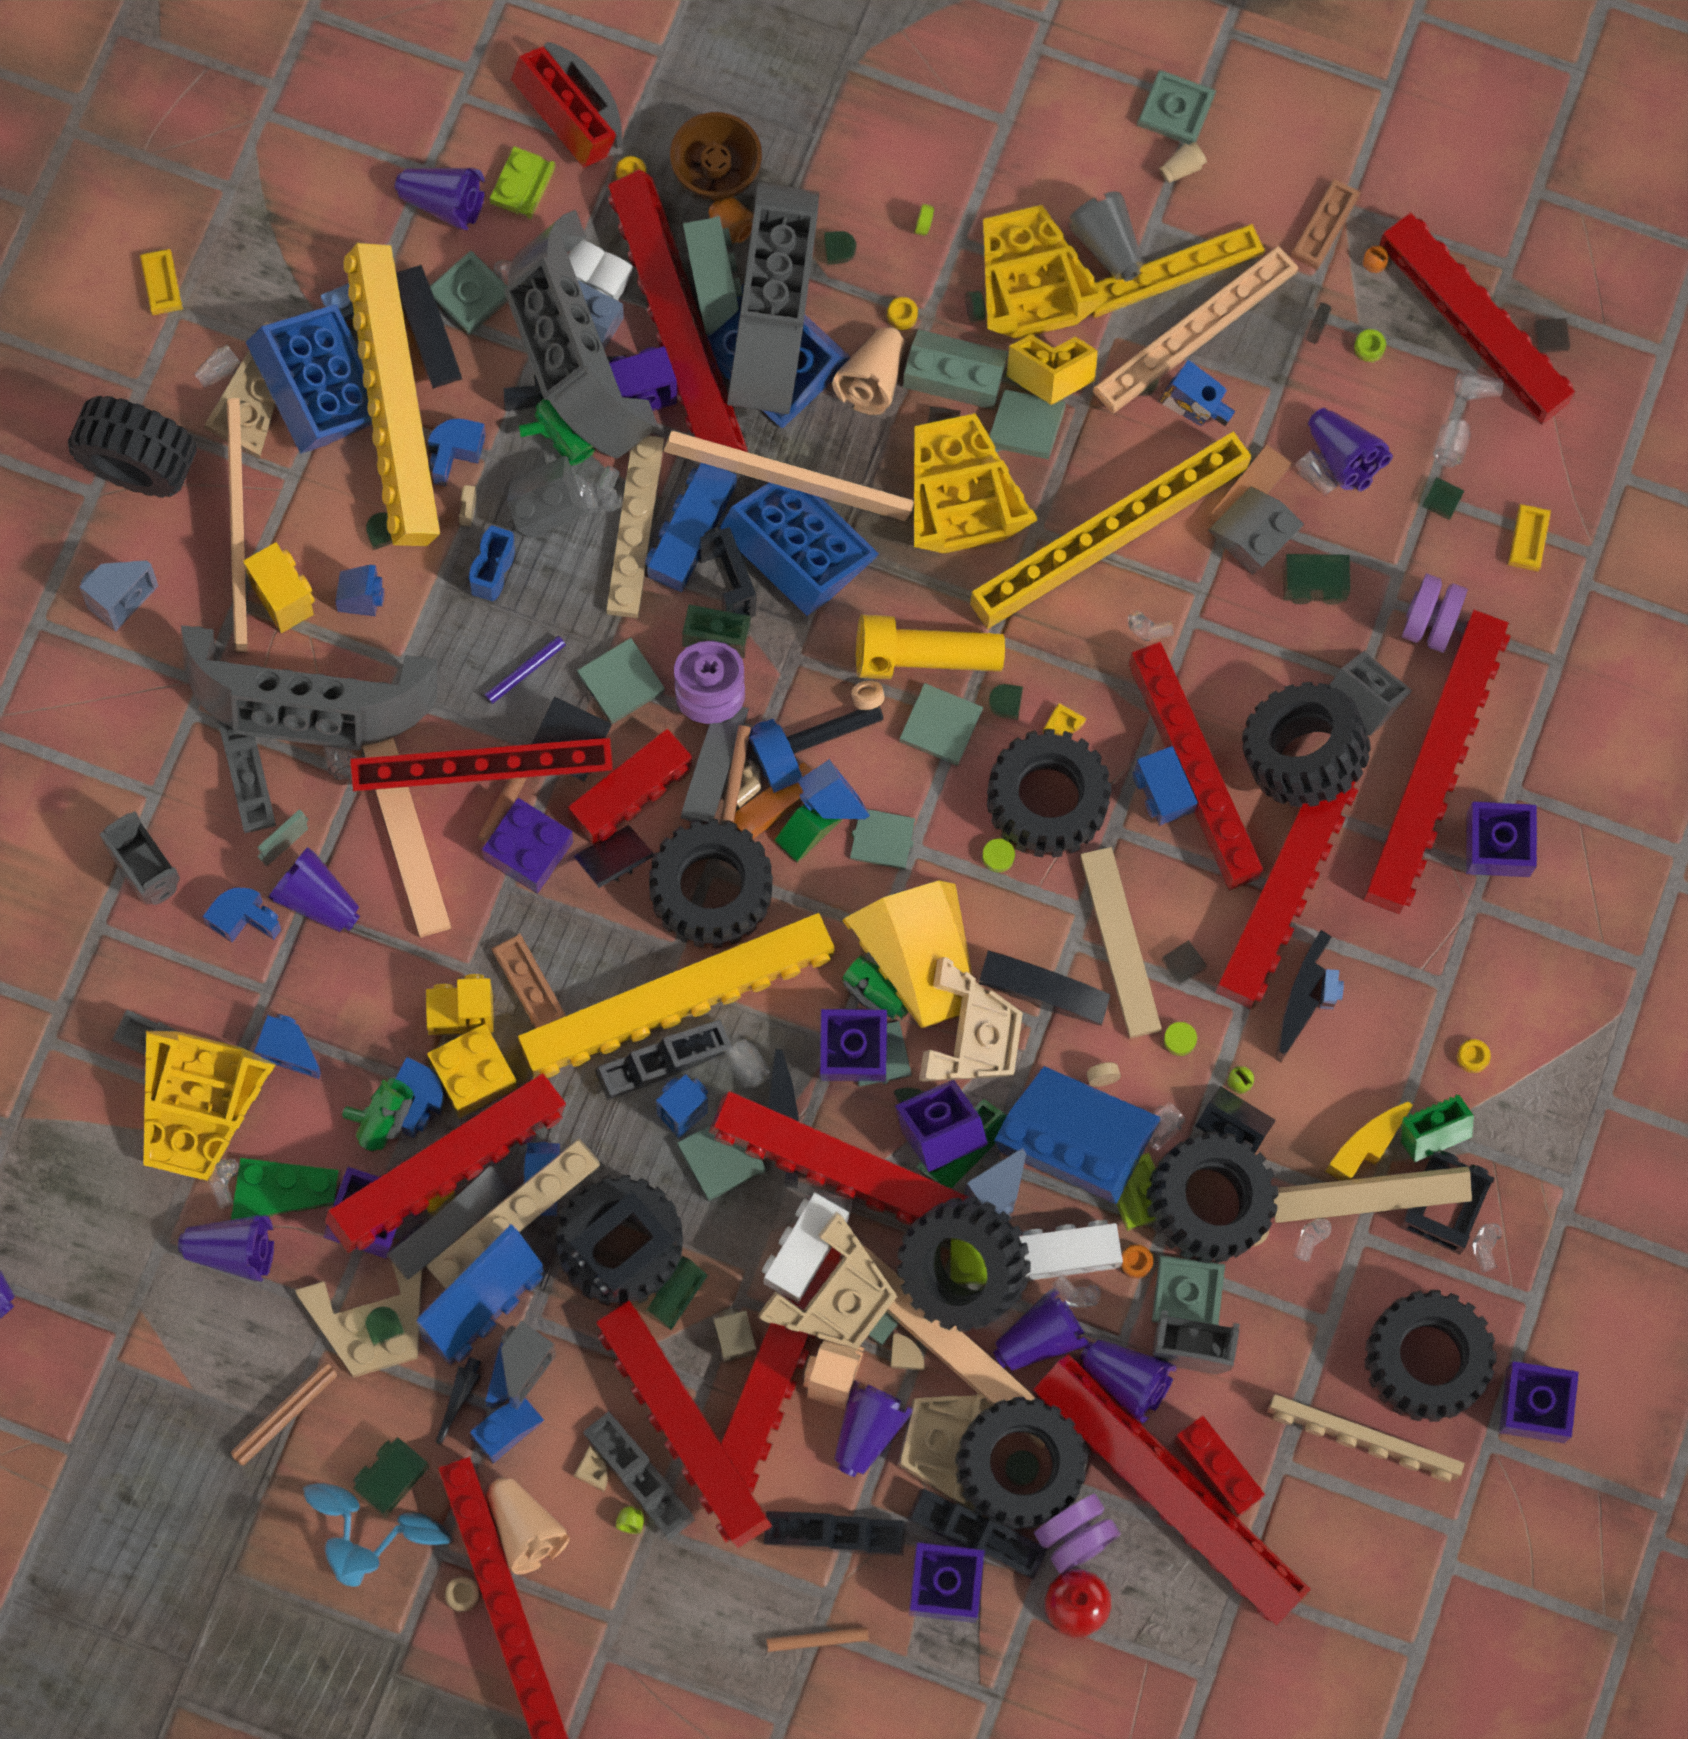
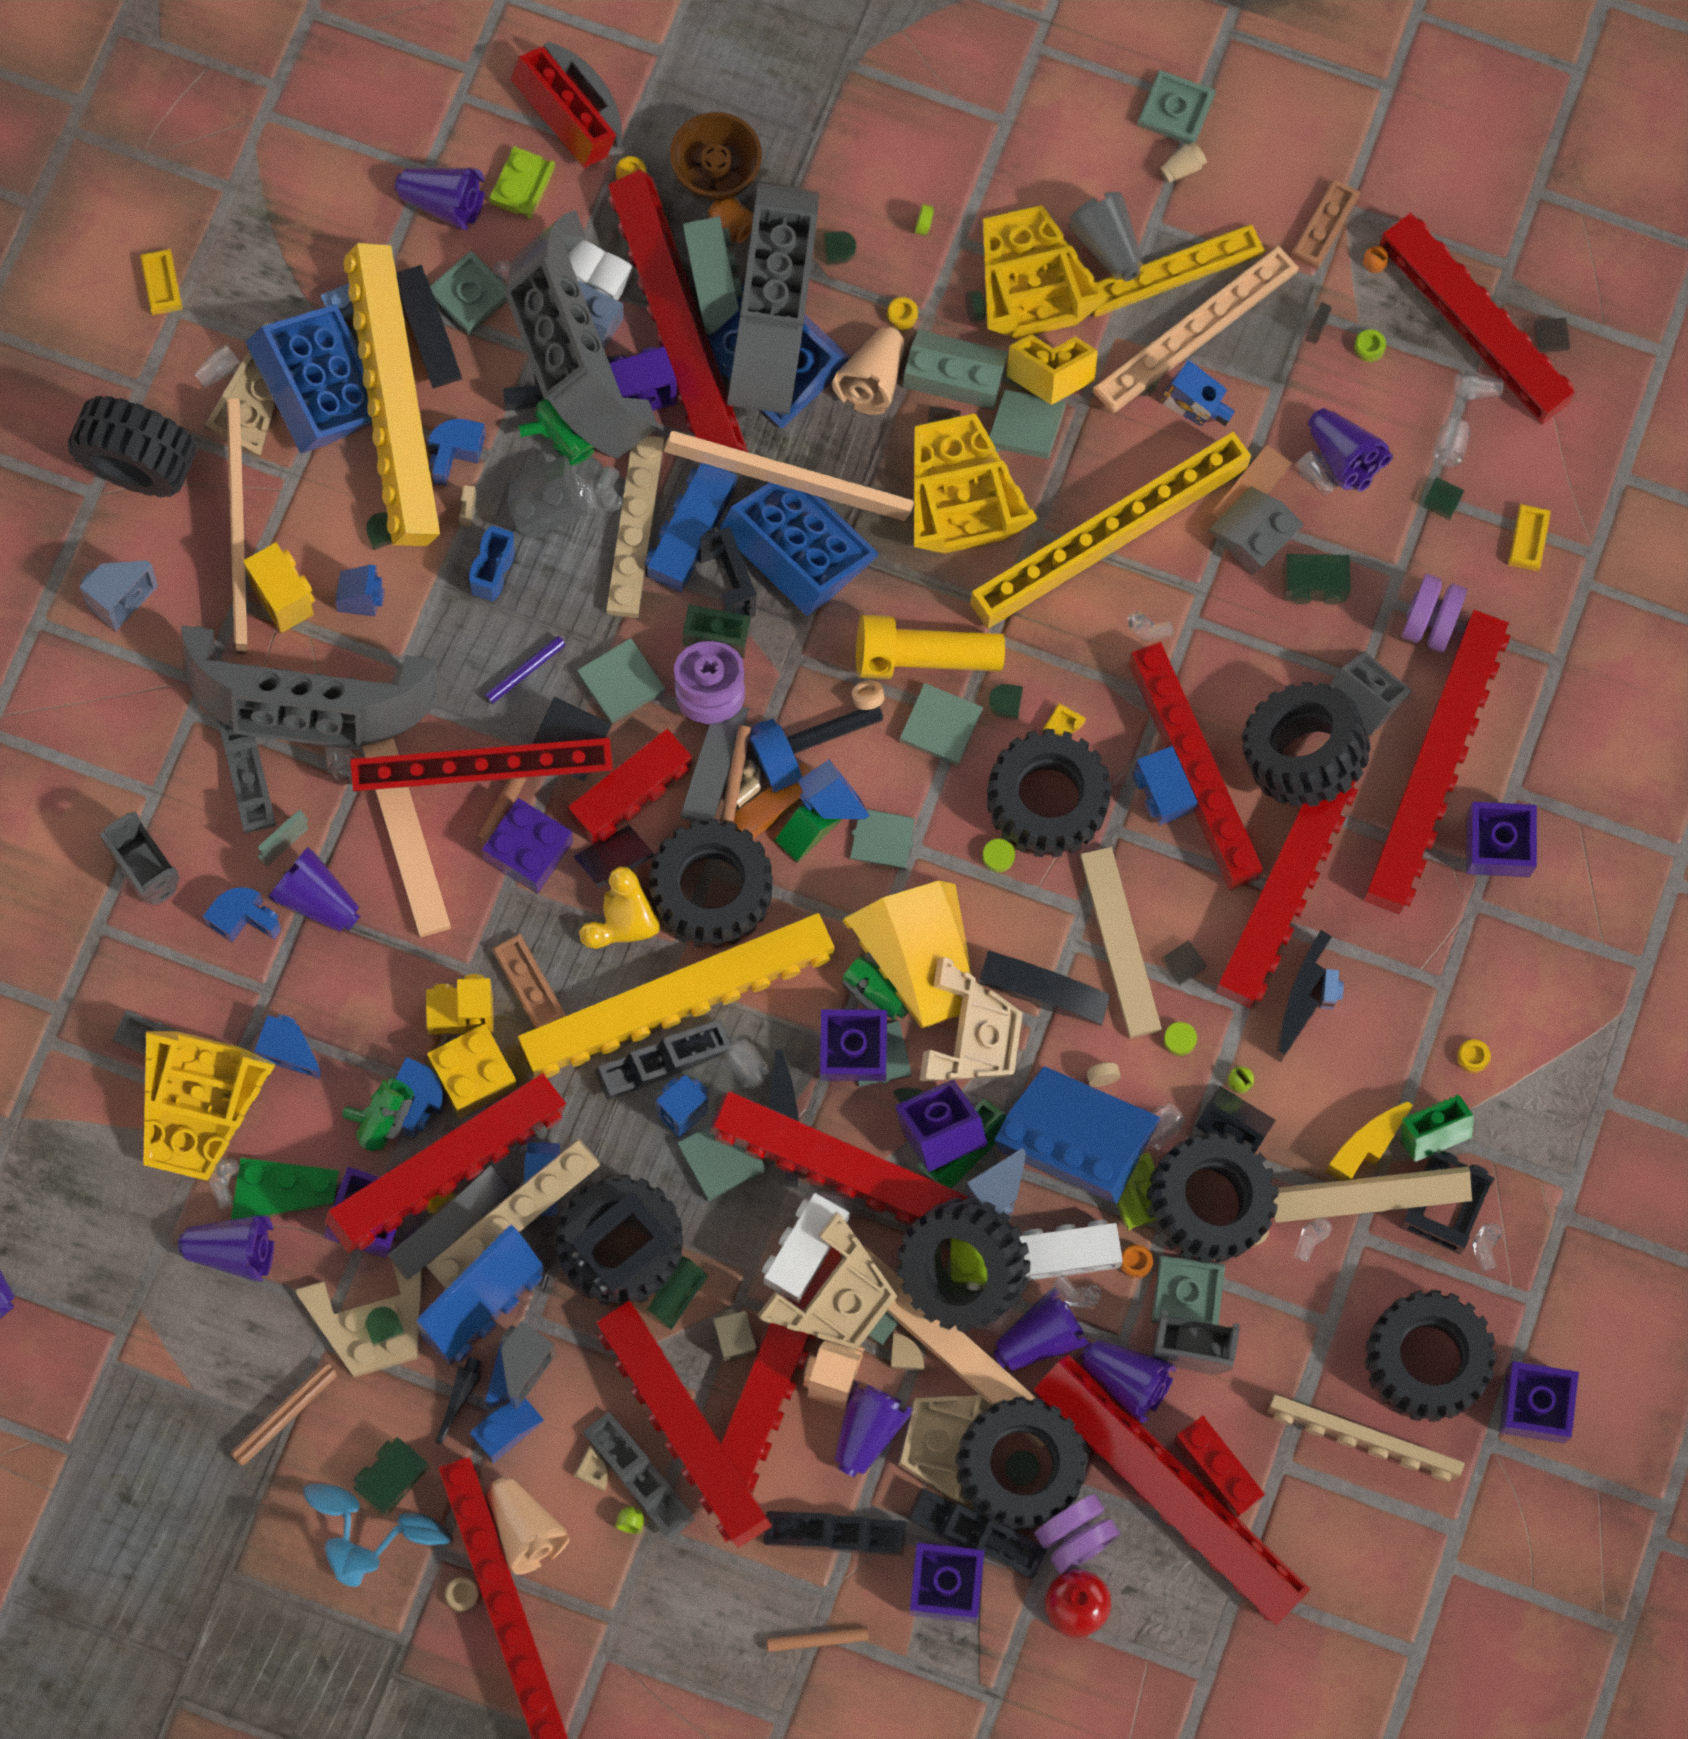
none -> yellow head [579,866,660,949]

